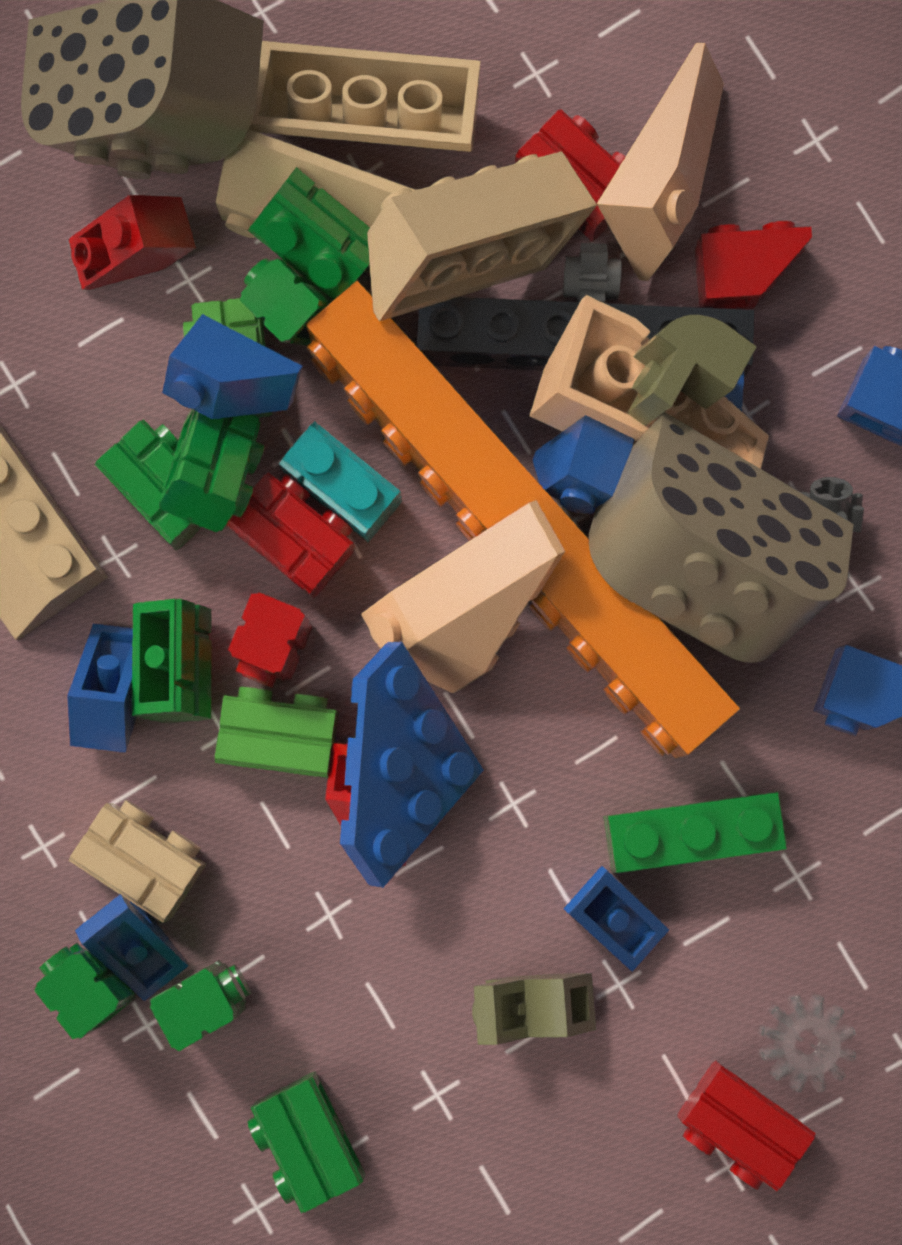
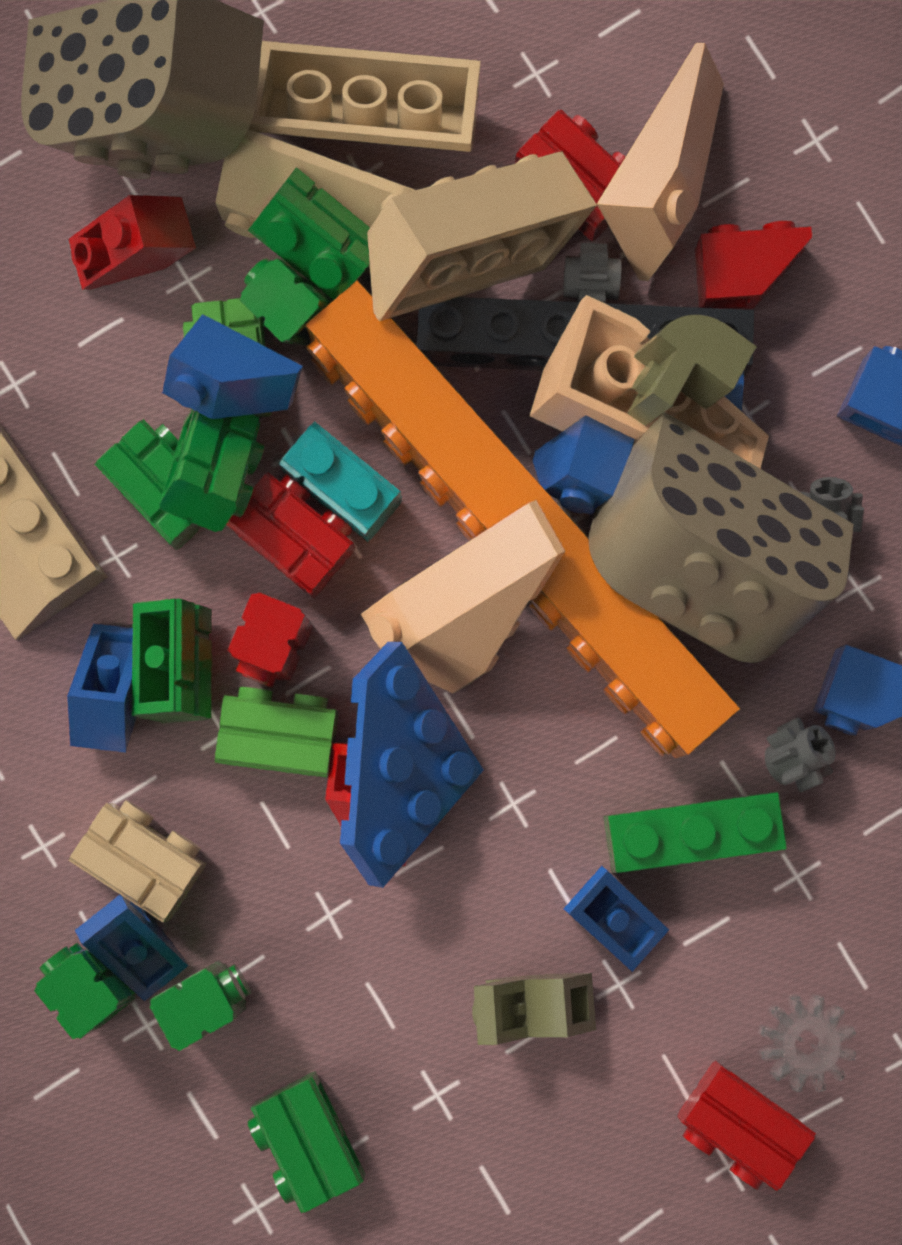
none -> dark grey gear [765,718,836,793]

